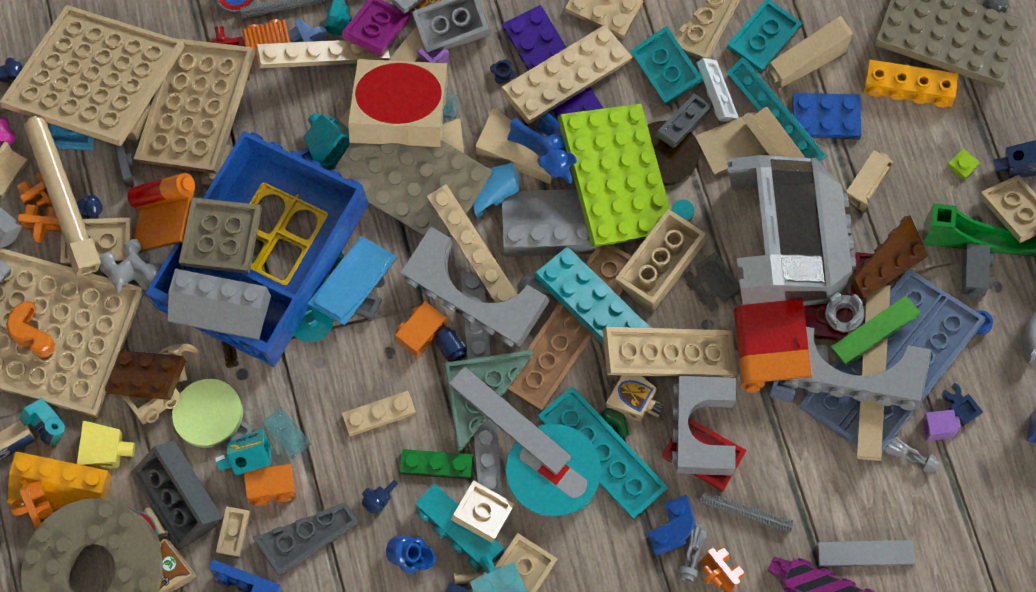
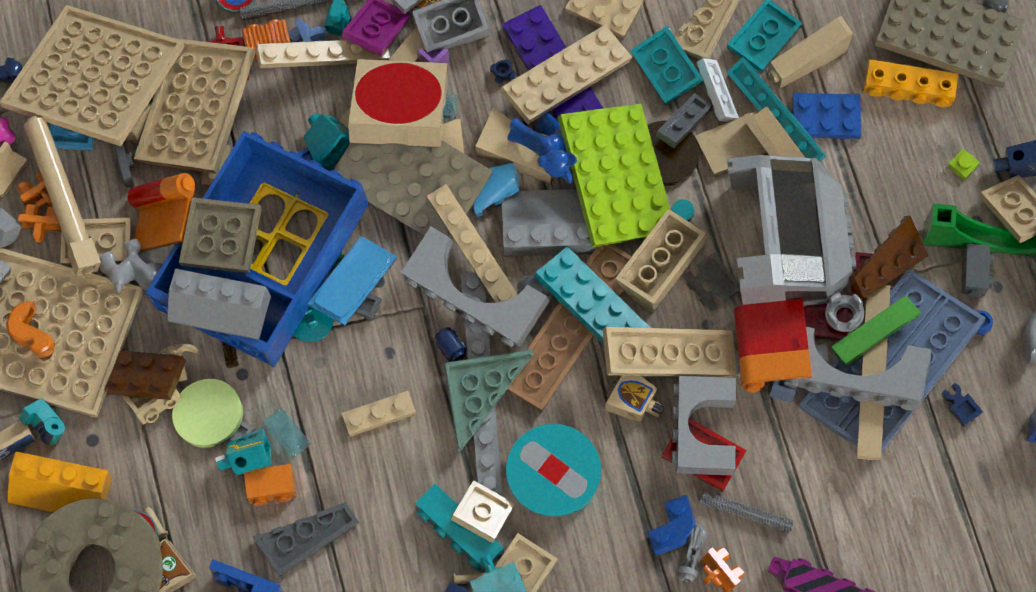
orange hips [10,479,53,528] -> none
dark blue piece [76,195,103,219] -> none
light yellow torso [77,421,135,469] -> none
dark grey slope [130,441,223,550] -> none
tan plate [216,506,251,559] -> none
dark blue piece [362,480,398,514] -> none
blue head [386,535,436,574] -> none
orange brick [395,301,447,359] -> none
green plate [400,449,473,480] -> none
light grey tile [449,367,571,476] -> none
teal plate [537,386,668,520] -> none
dark green arm [601,408,630,437] -> none
light grey tile [817,540,915,567] -> none
tan window [846,150,893,213] -> none
light grey piece [885,436,940,473] -> none
medium lavender brick [922,409,960,441] -> none

